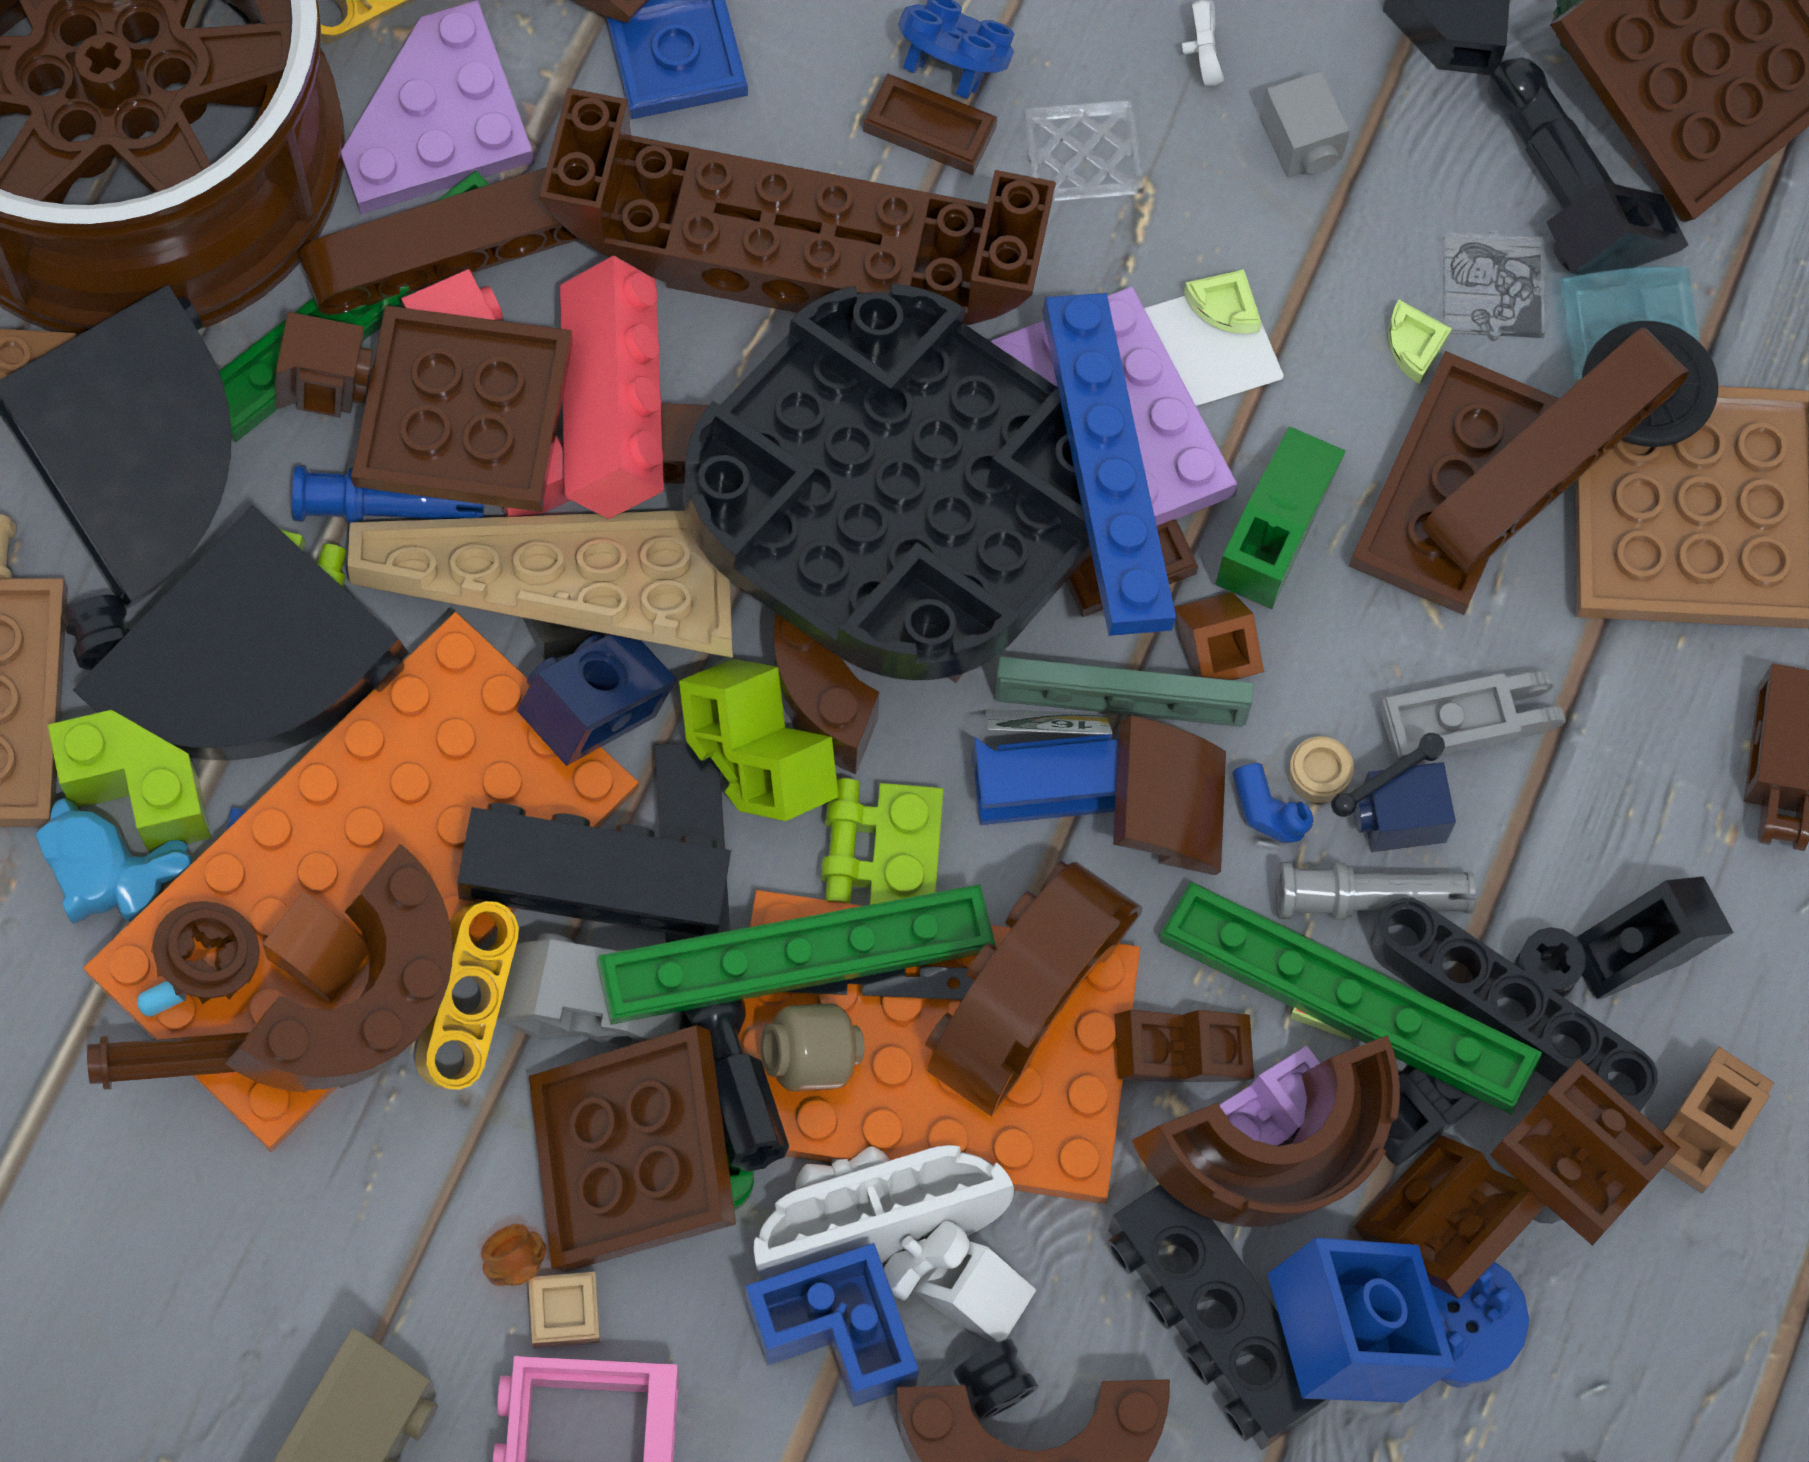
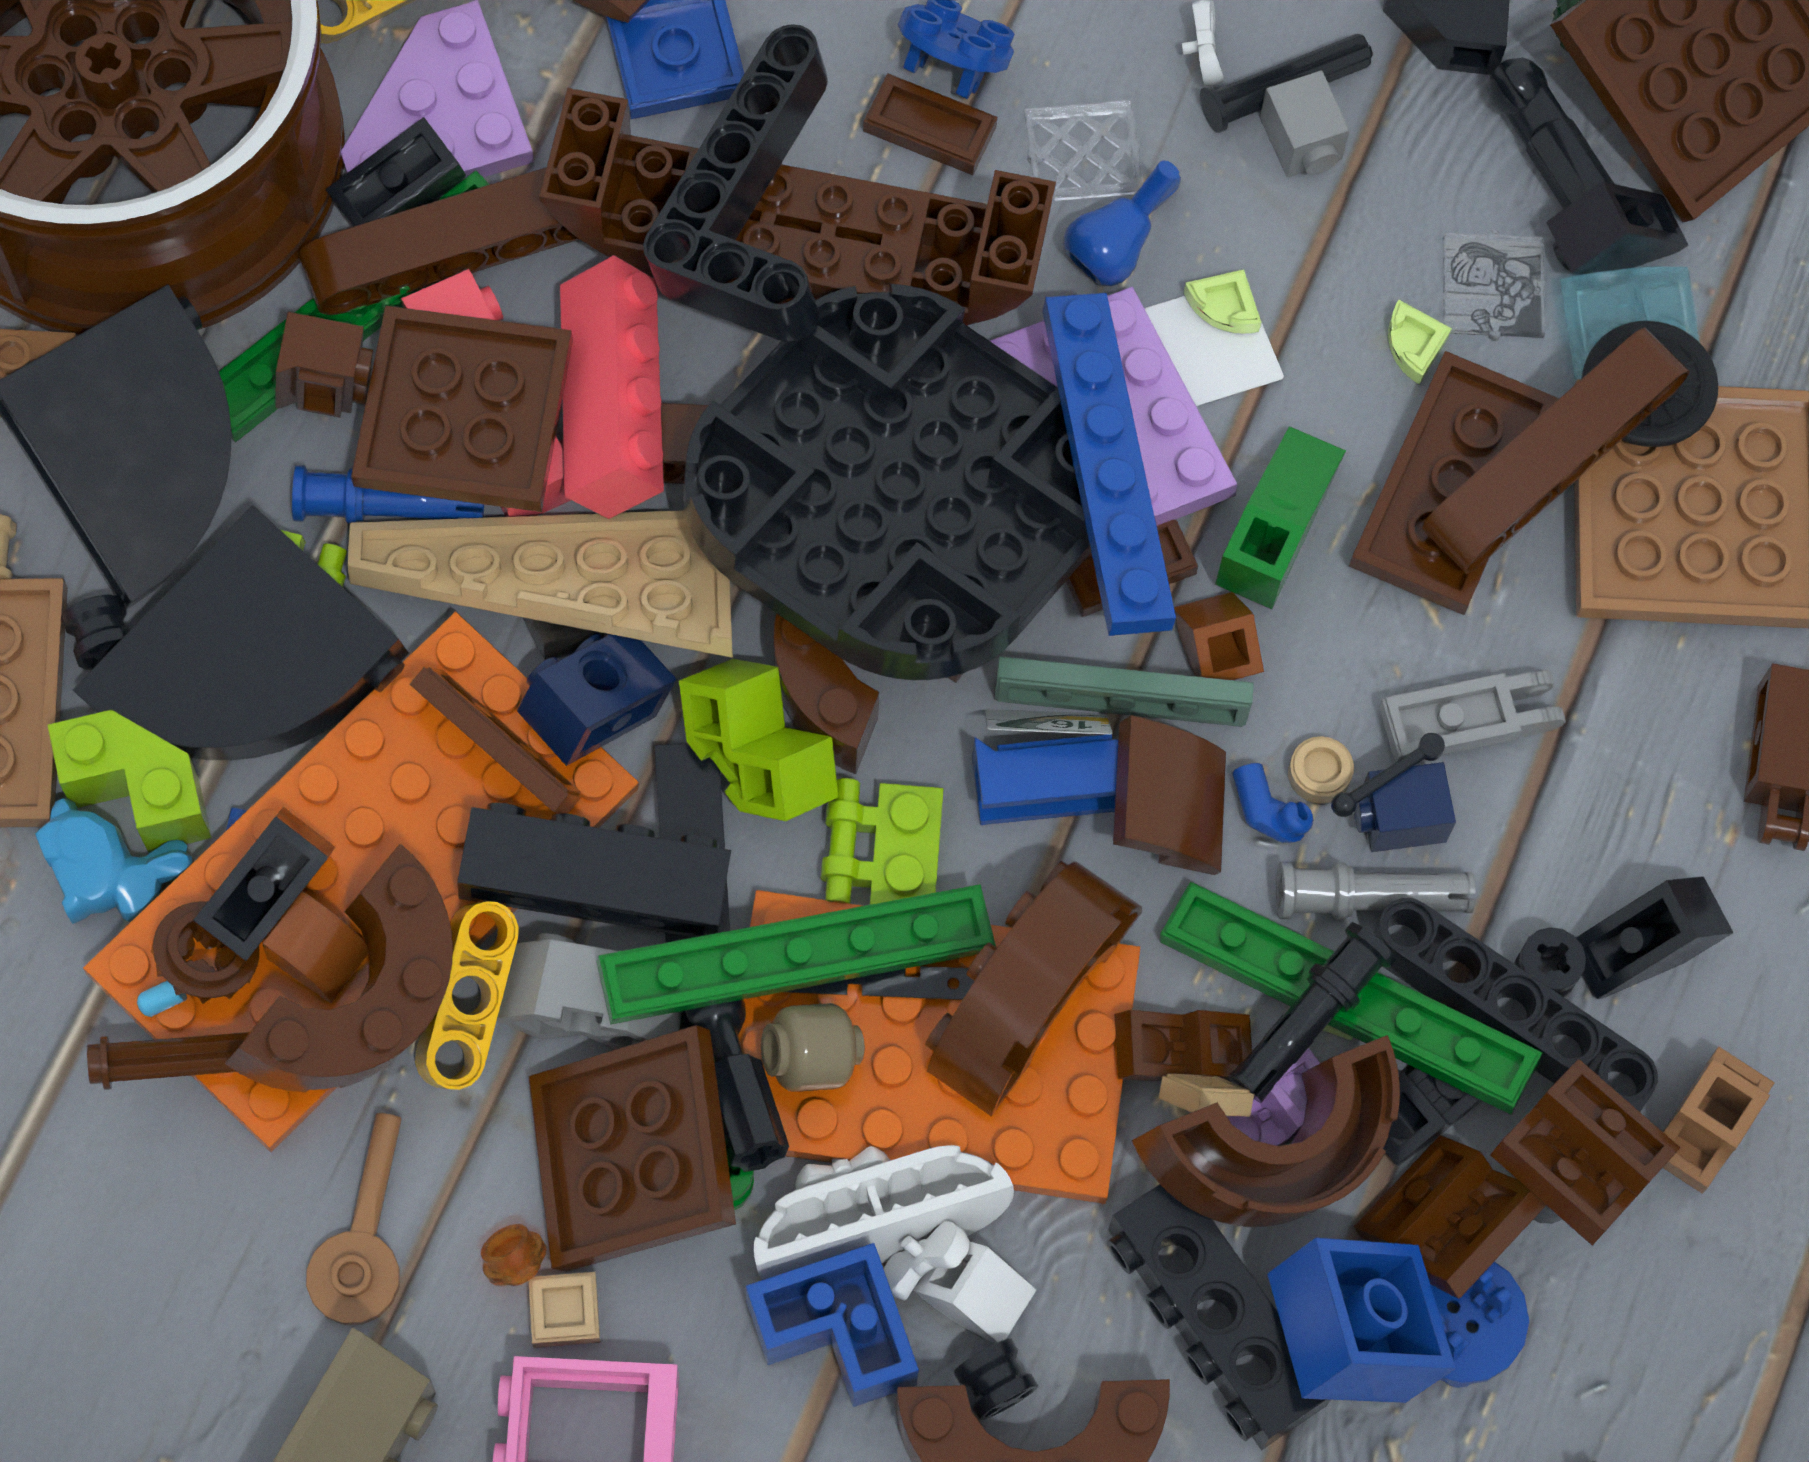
none -> black slope [193,807,335,961]
none -> medium nougat piece [306,1113,402,1325]
none -> black slope [325,117,466,227]
none -> reddish brown tile [409,667,582,814]
none -> black beam [643,24,828,342]
none -> blue piece [1063,160,1181,287]
none -> tan tile [1159,1074,1254,1117]
none -> black axle [1200,34,1373,133]
none -> black pin [1229,922,1397,1103]

